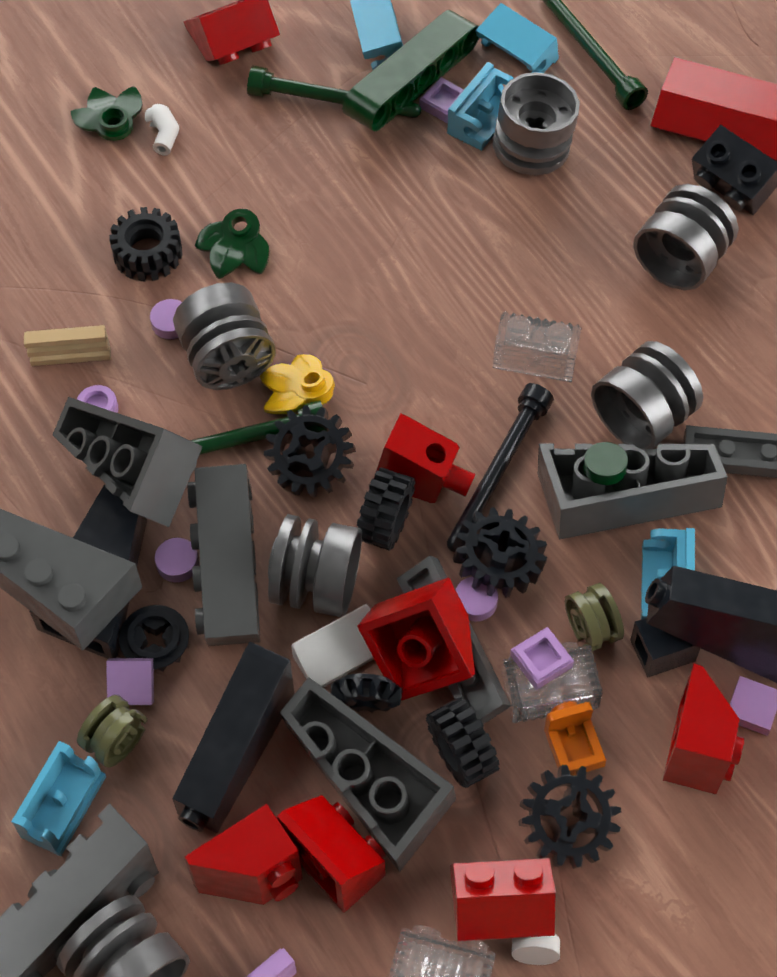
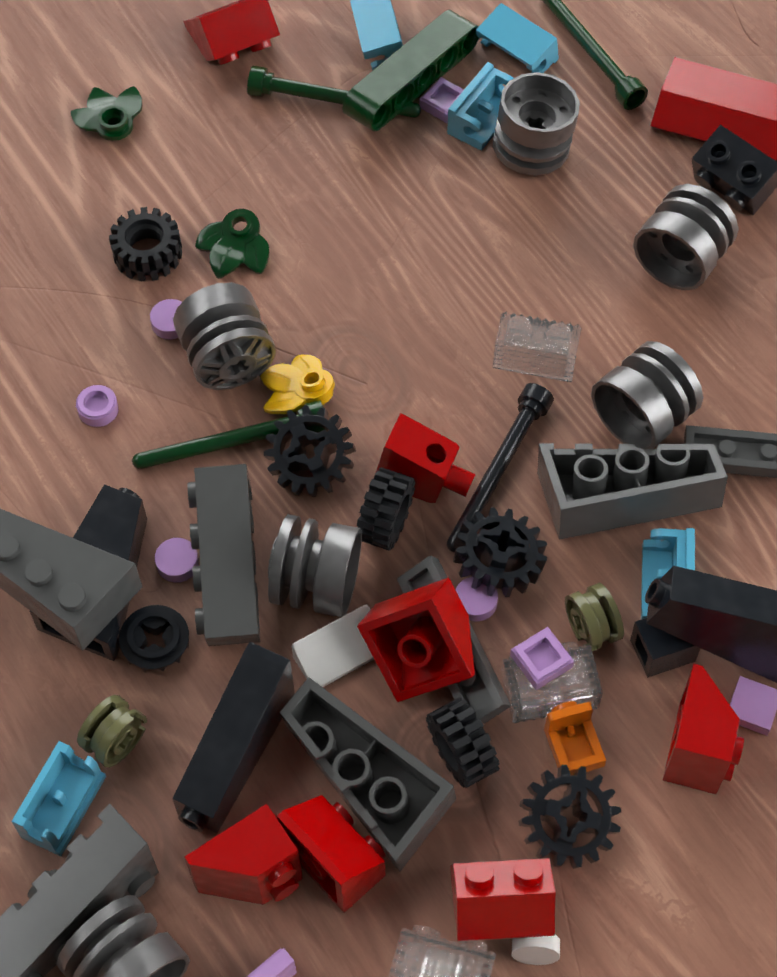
tan tile [24,325,111,366] -> none
dark grey wedge [52,397,203,527] -> none
lavender tile [106,658,154,705] -> none
white arm [145,104,179,156] -> none
black gear [331,673,403,713] -> none
tile [584,442,628,485] -> none

